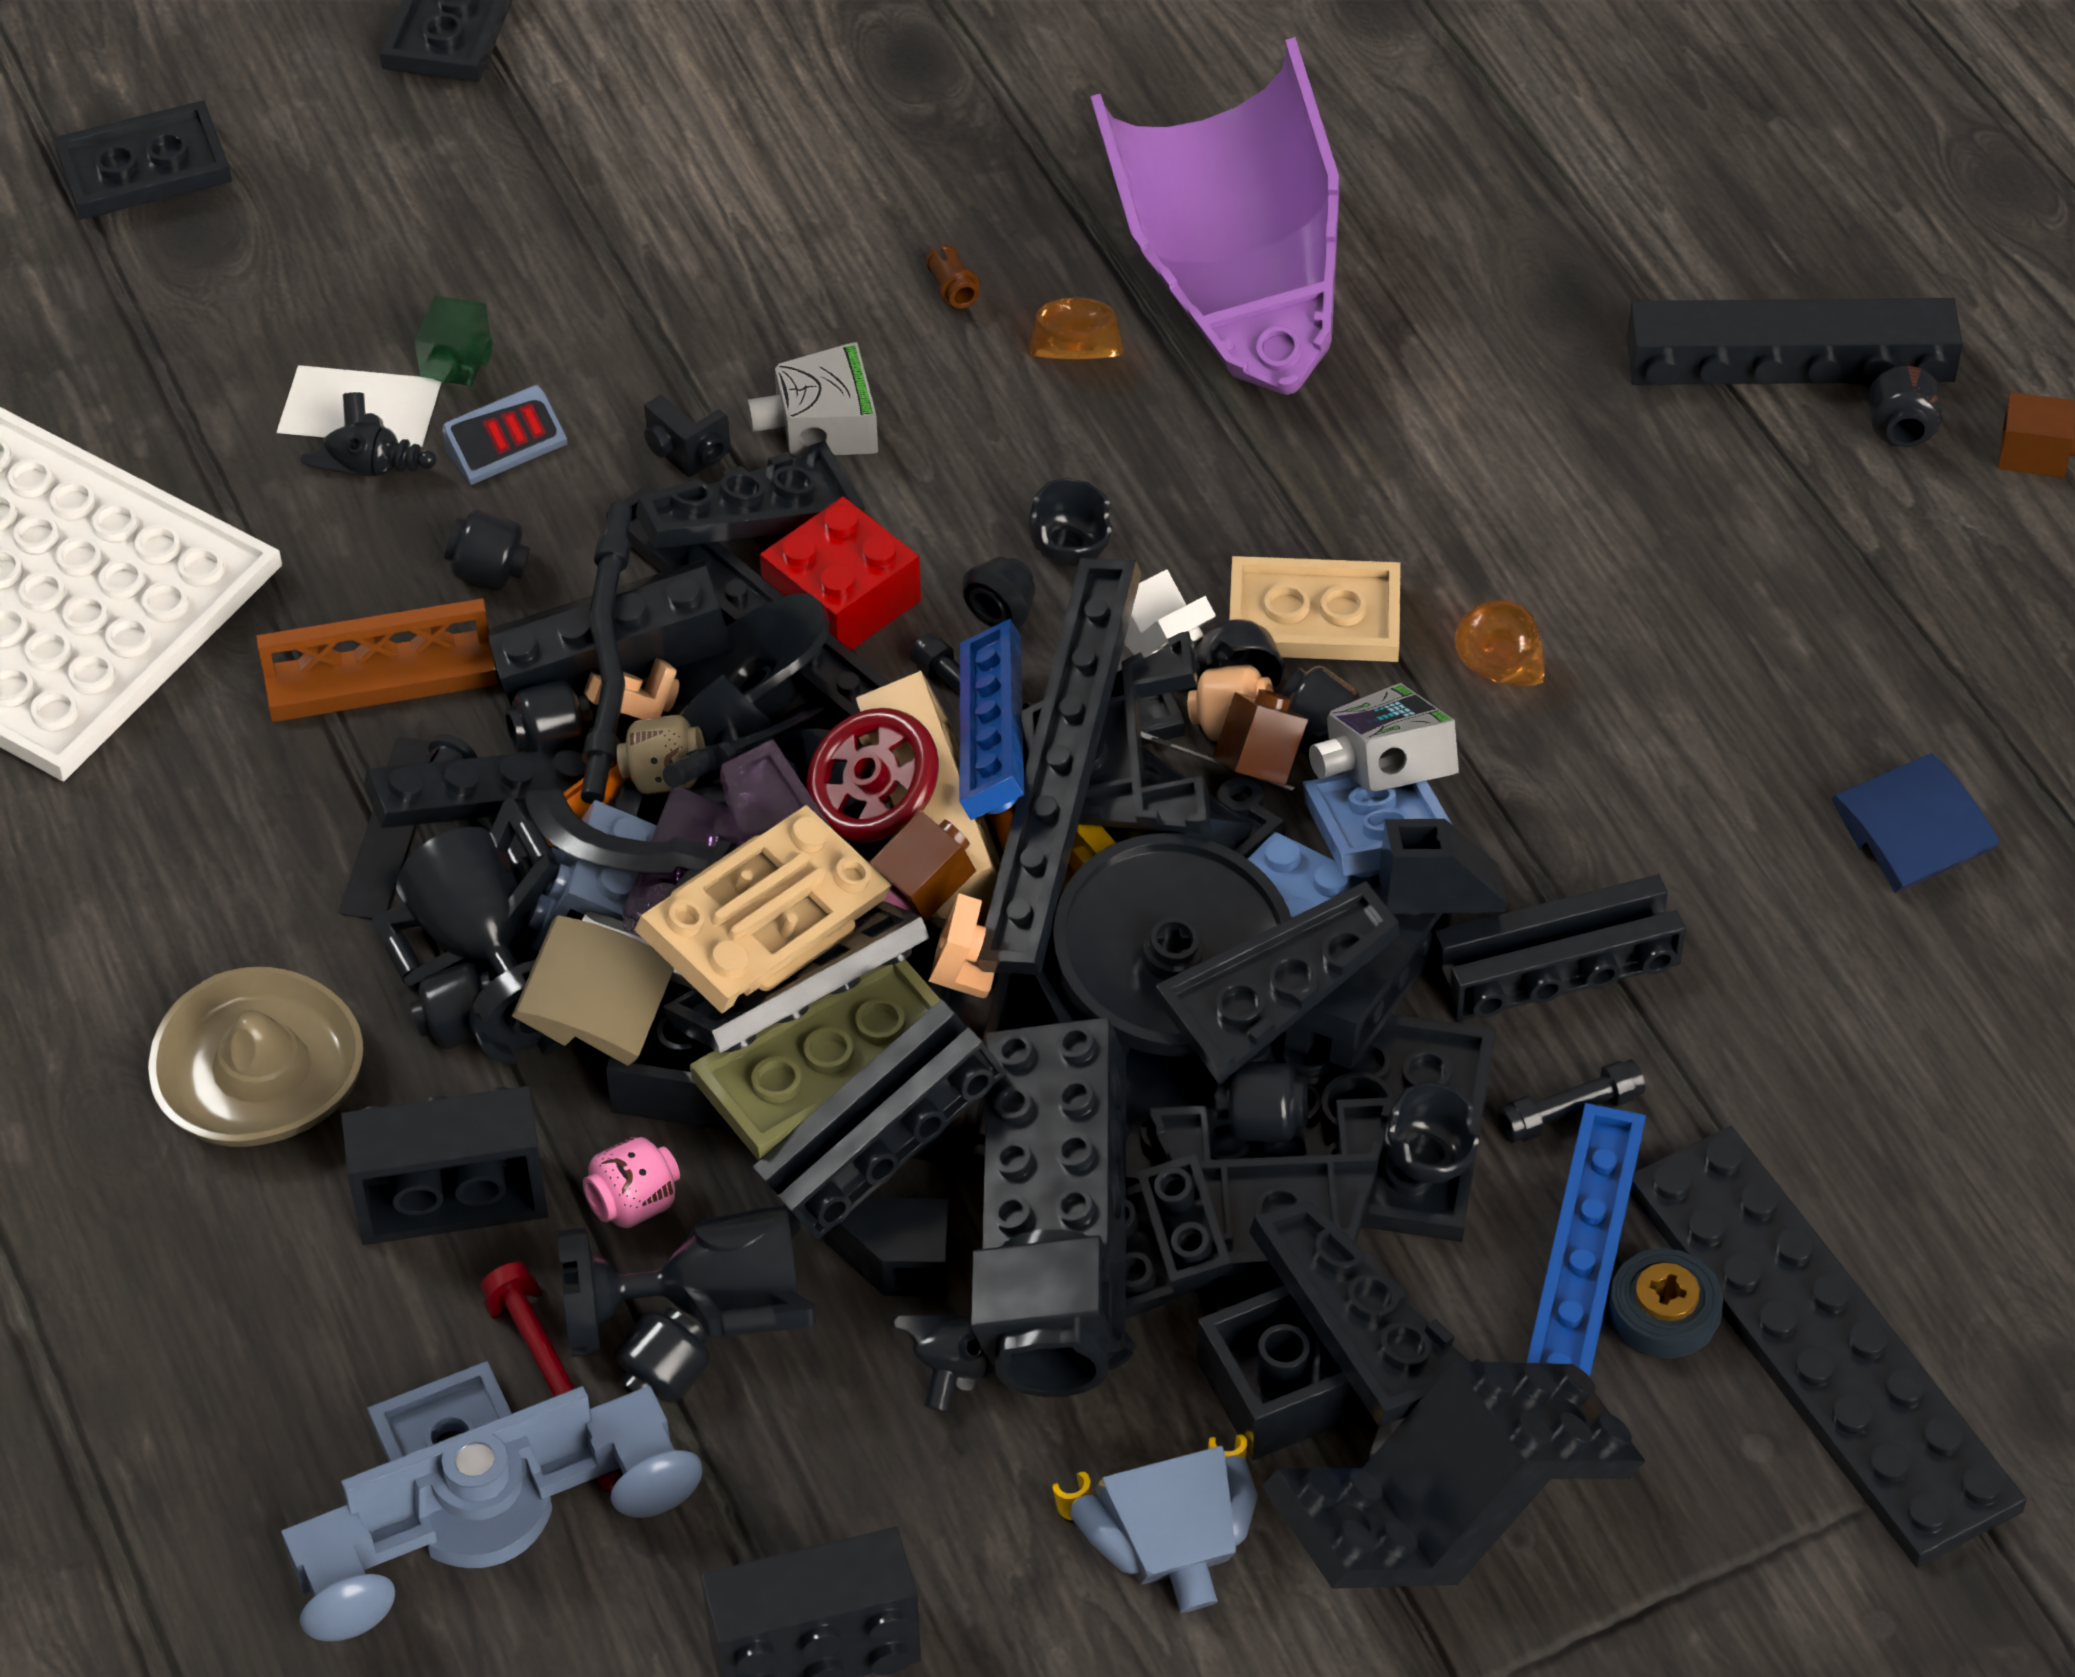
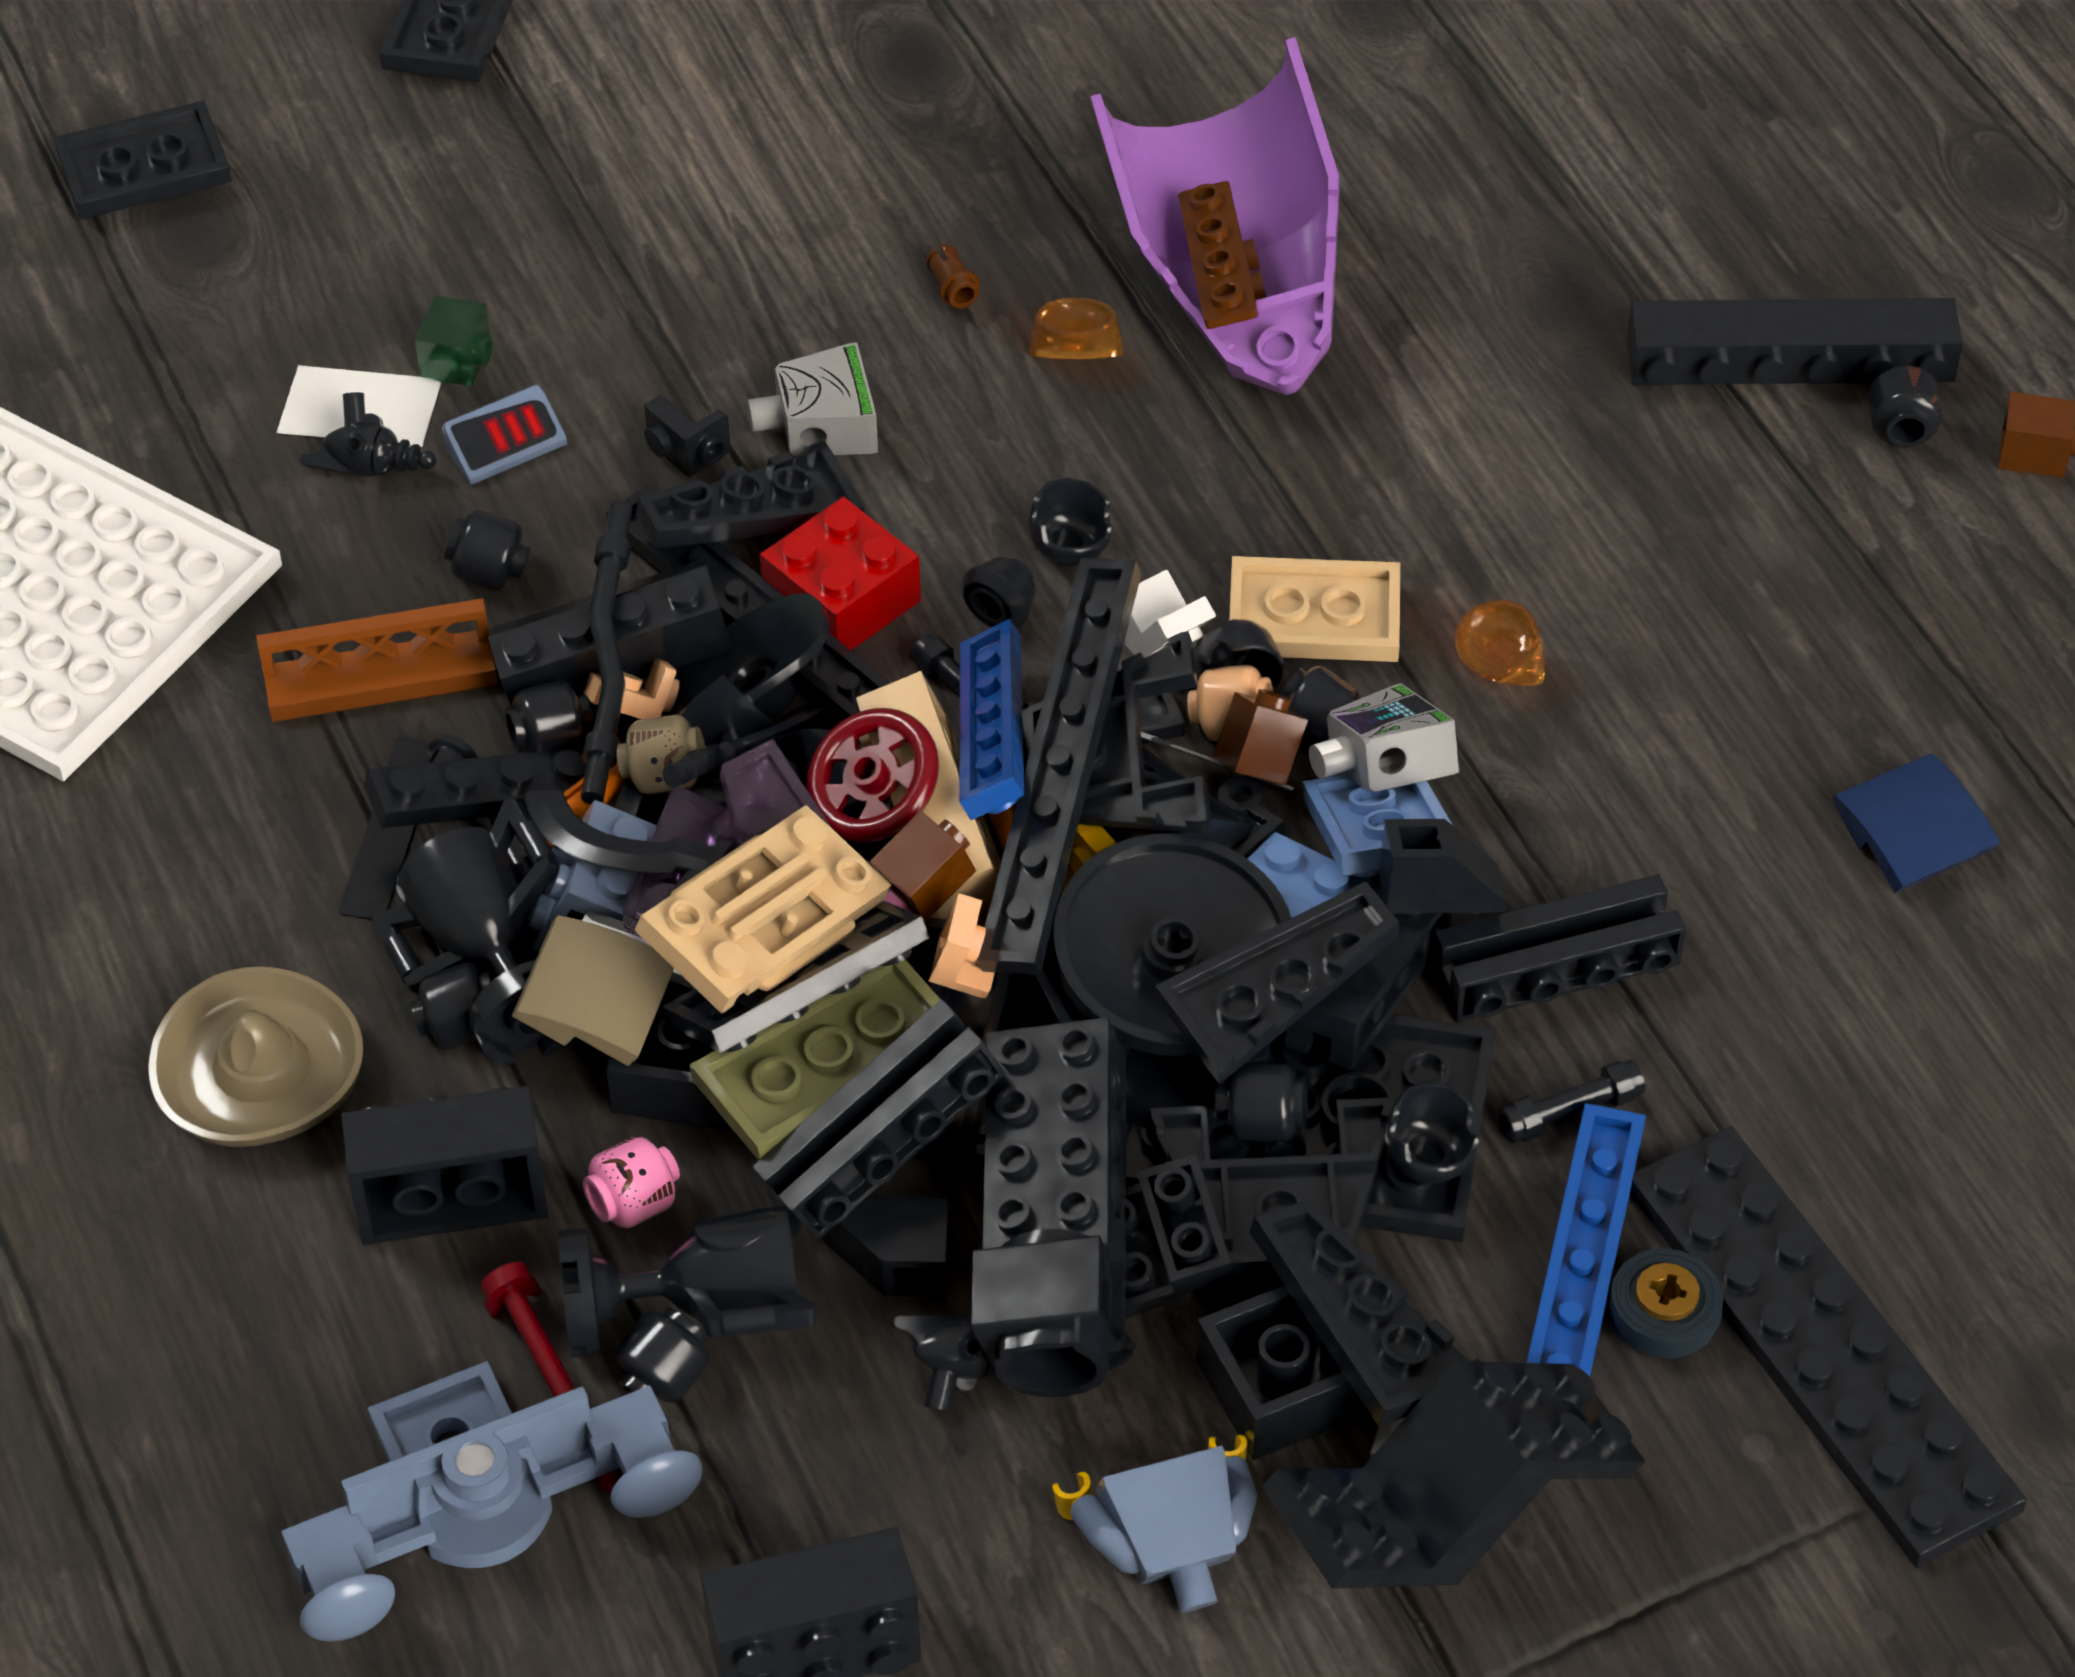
none -> reddish brown bracket [1178,181,1267,329]

